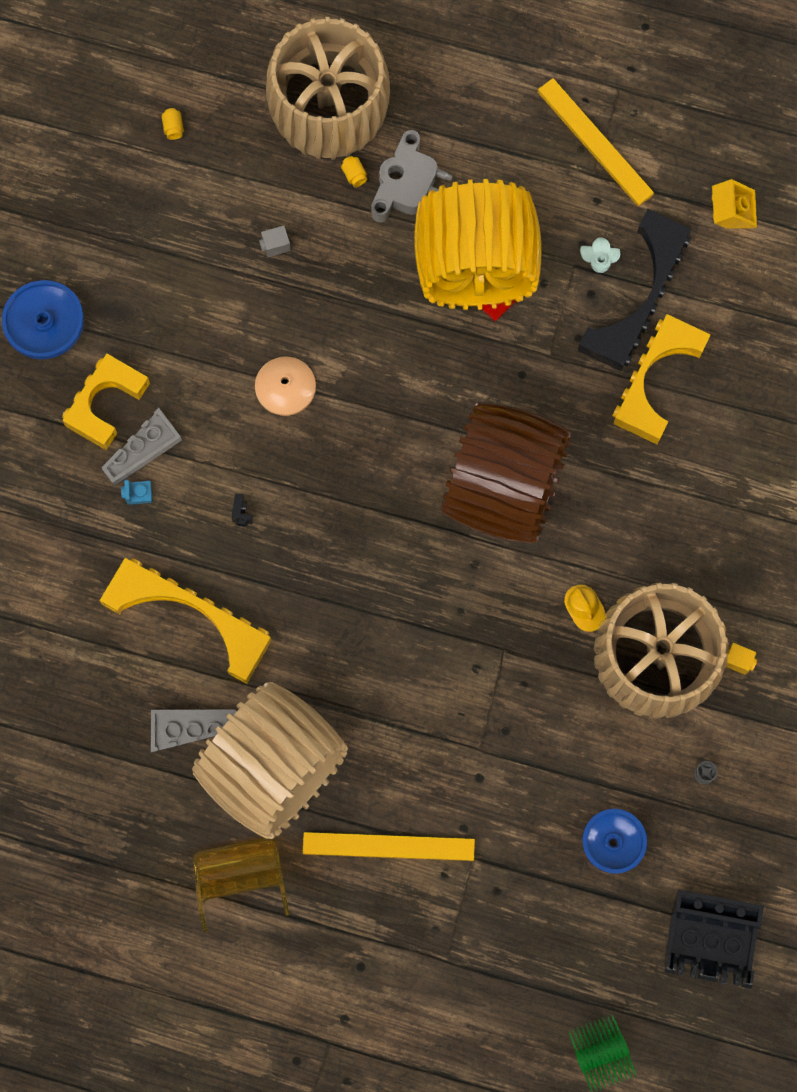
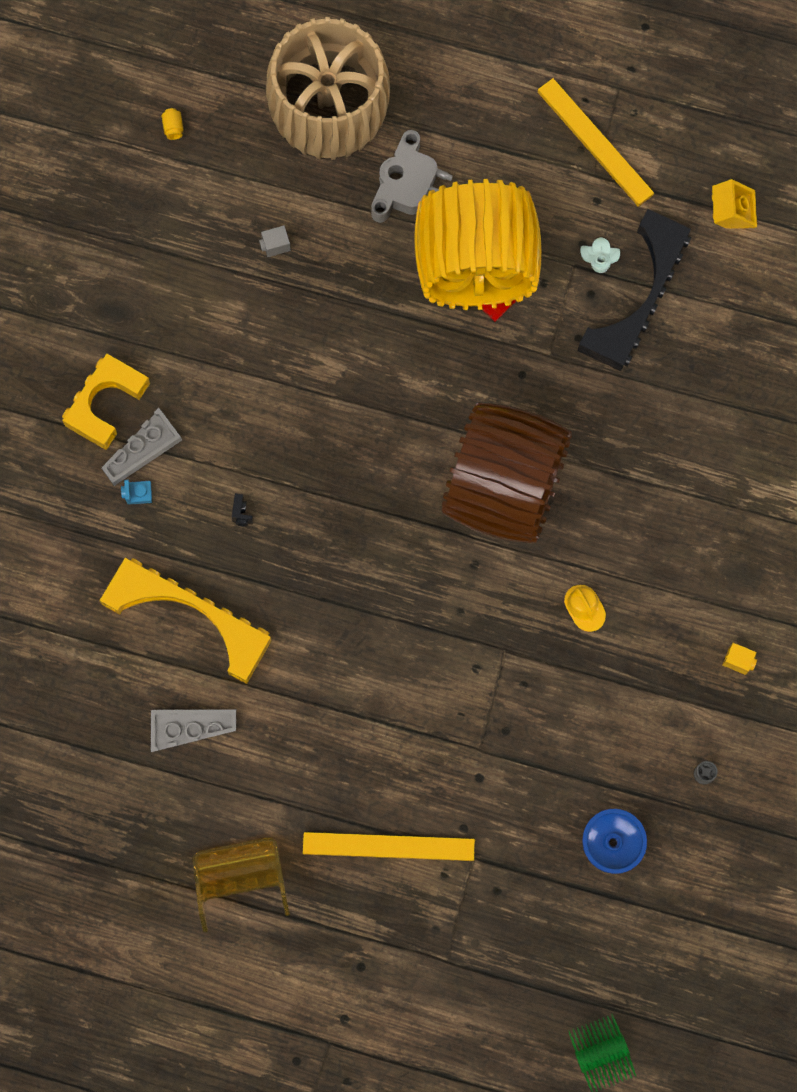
blue dish [2,280,84,359] -> none
tan wheel [192,682,348,839] -> none
light nougat dish [255,357,316,416] -> none
yellow brick [341,156,367,187] -> none
tan wheel [594,582,729,719] -> none
yellow arch [612,314,710,445] -> none
black slope [664,890,764,989] -> none

